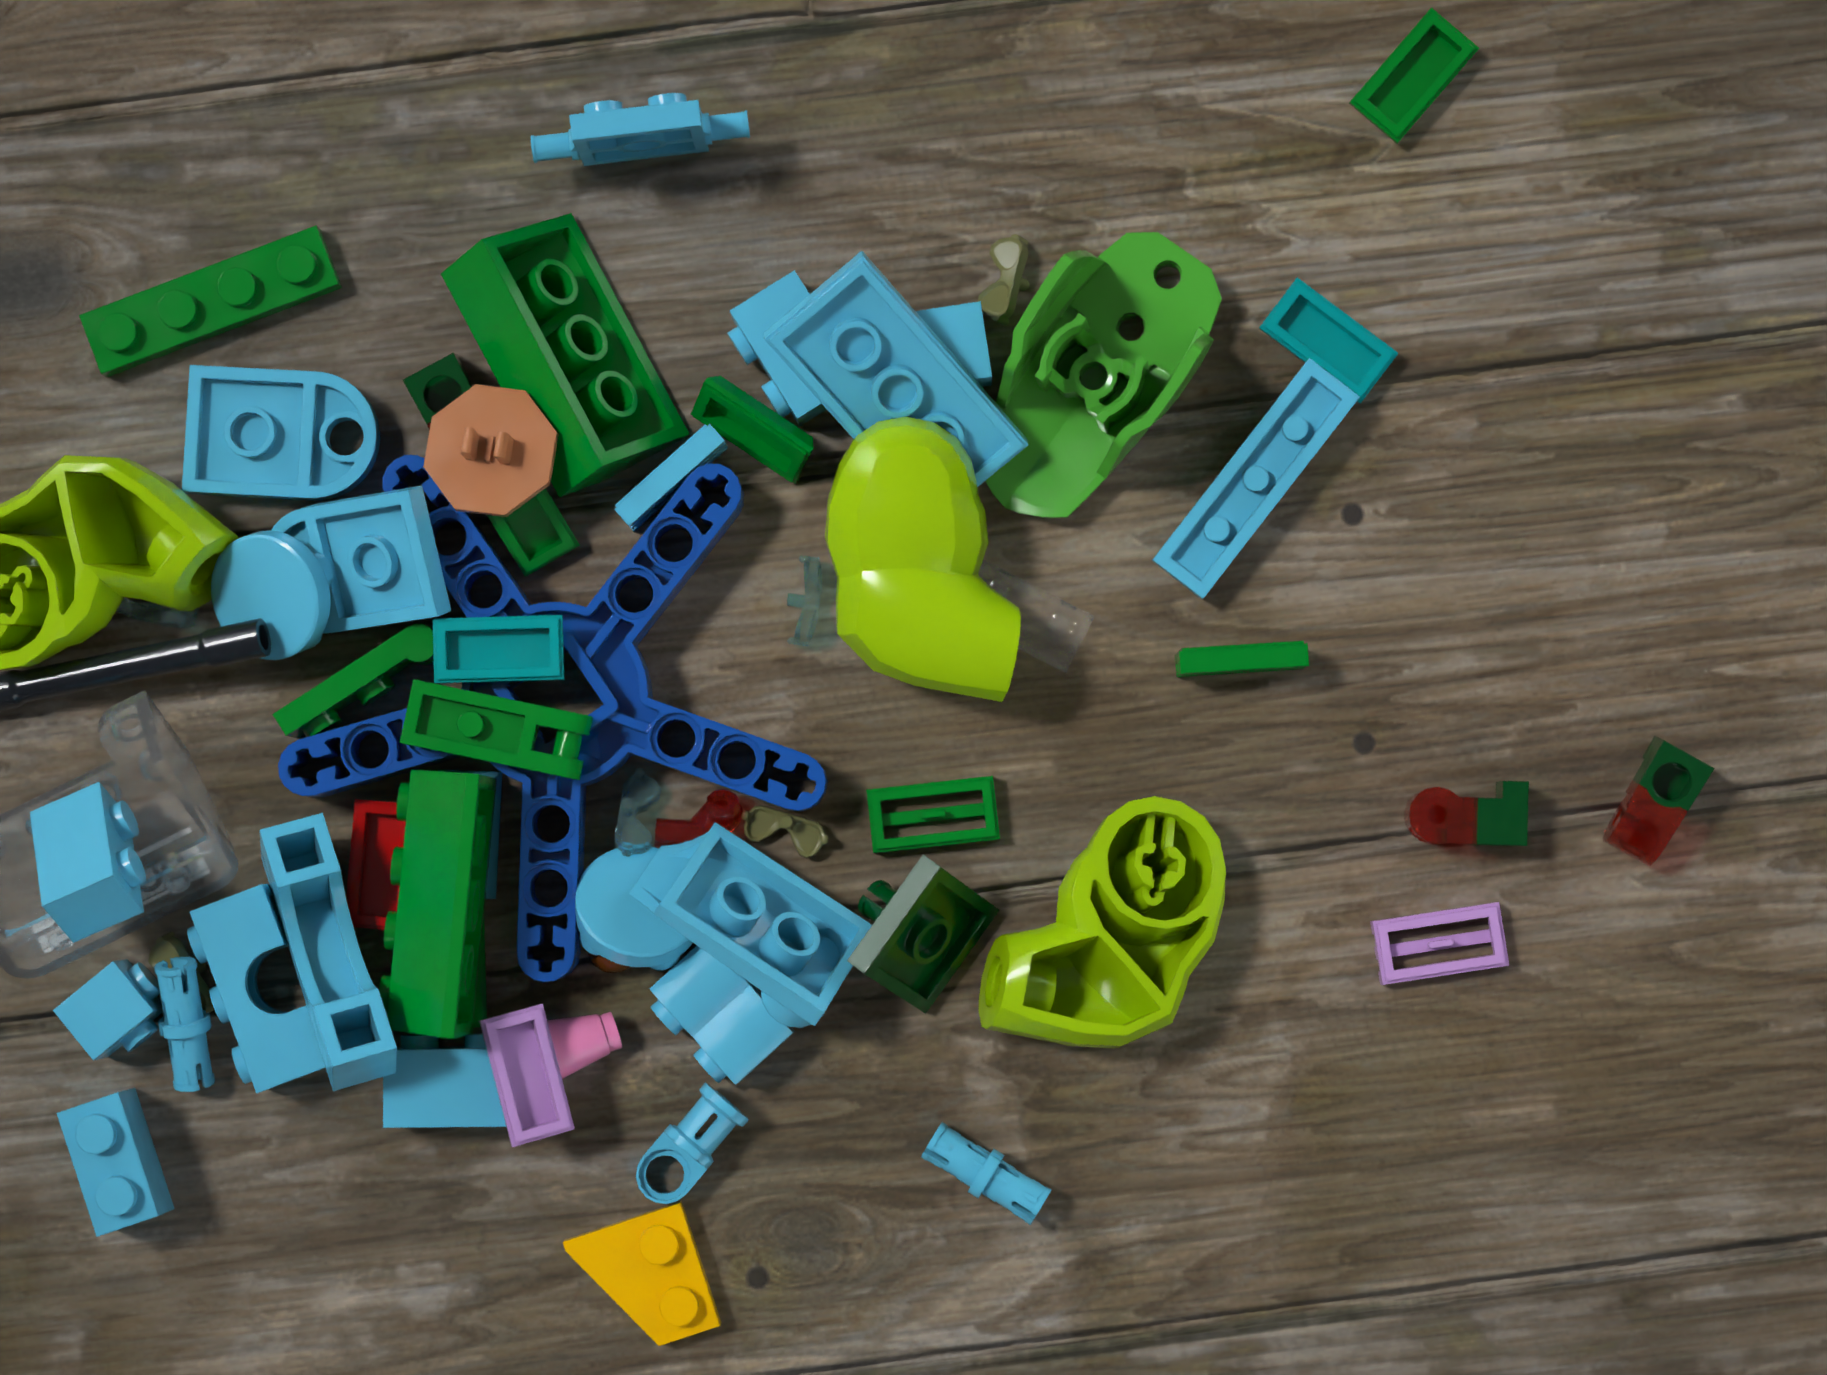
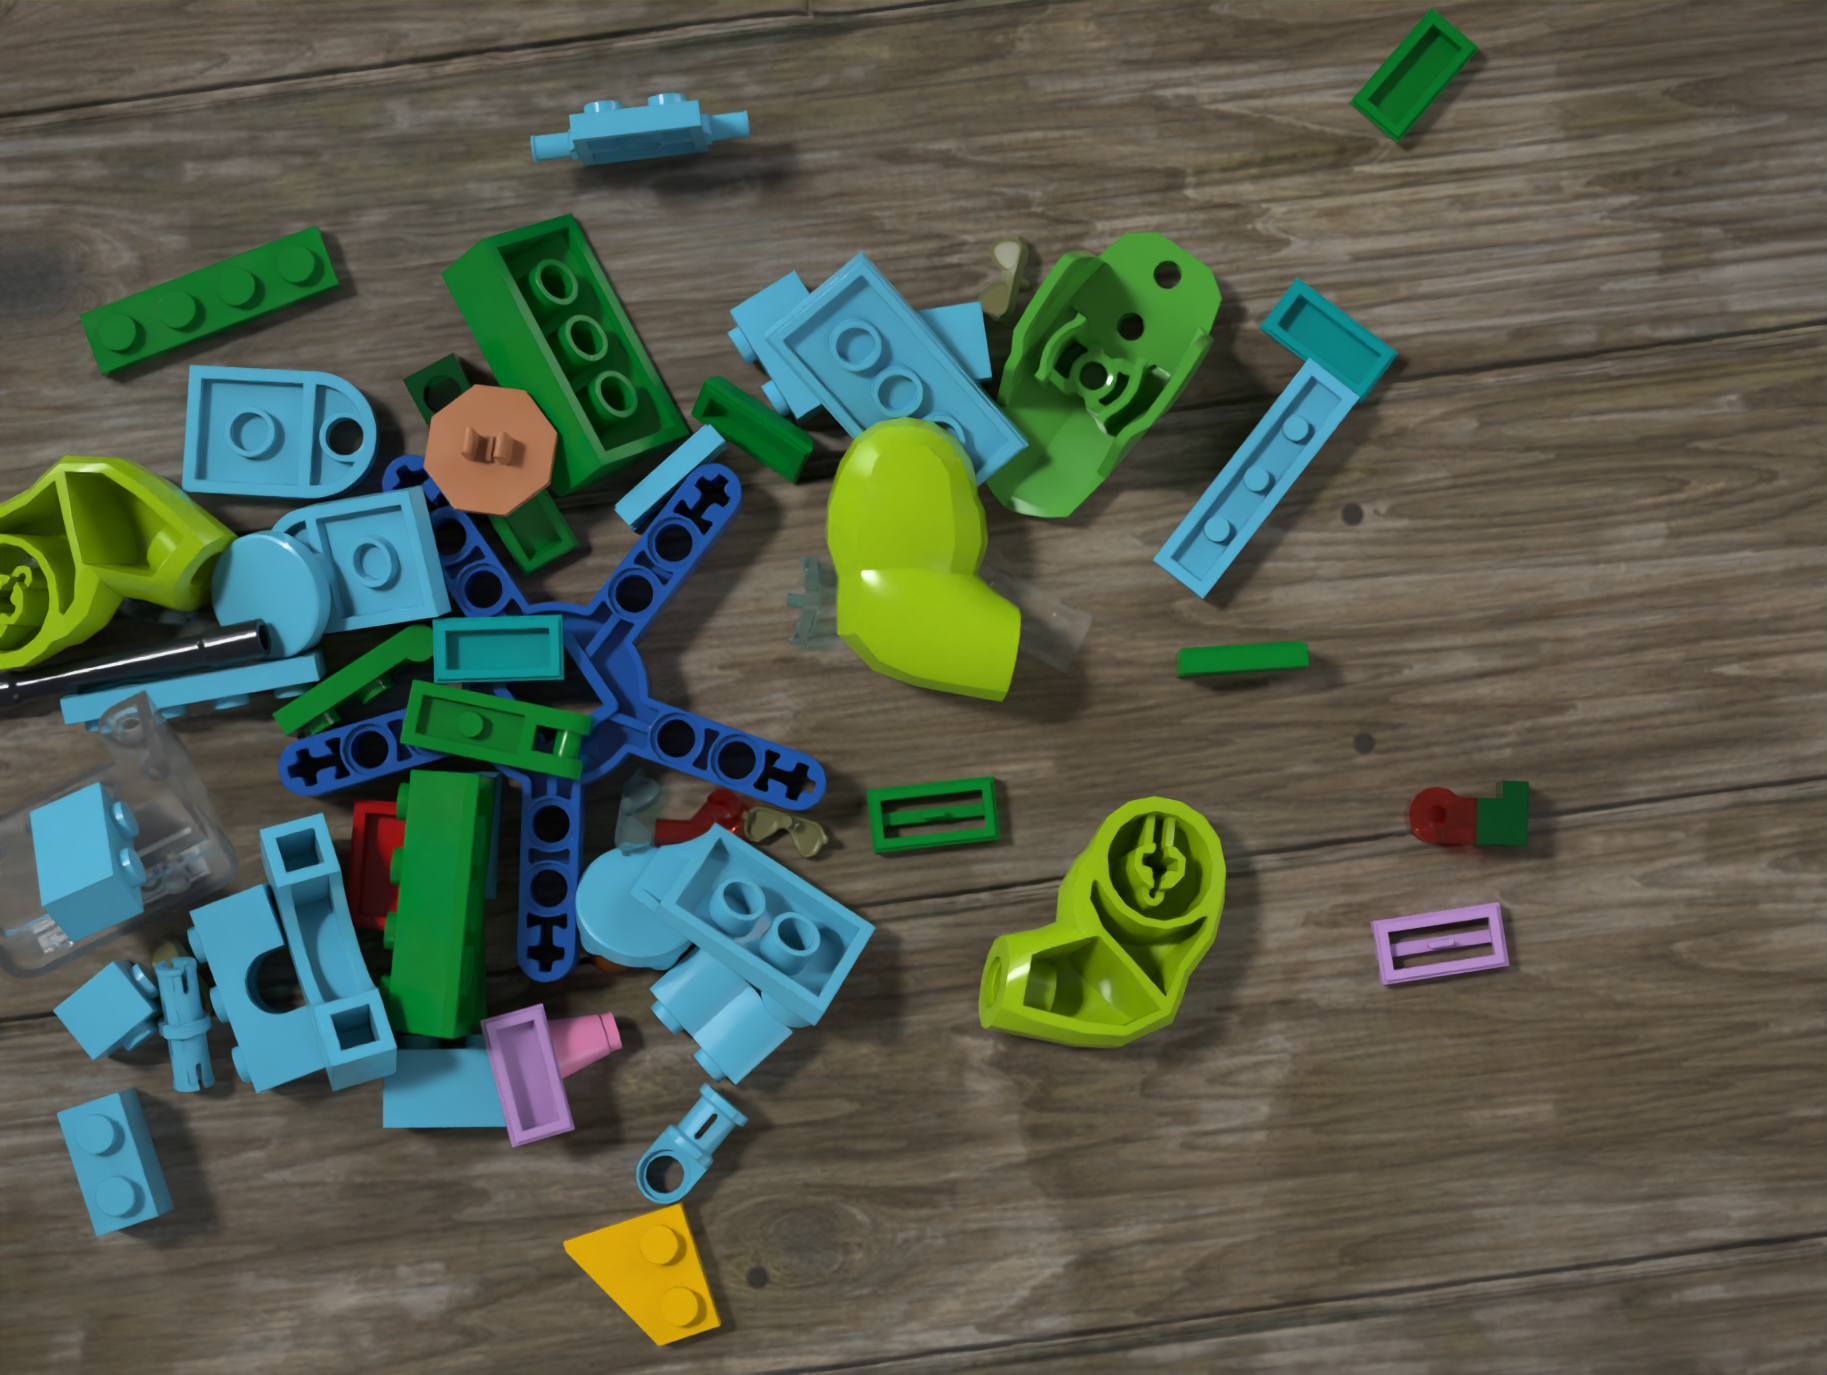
dark green tile [847,855,1000,1014] -> none
medium azure pin [921,1122,1052,1225] -> none
leg [1603,736,1715,866] -> none
none -> medium azure plate [60,647,327,731]

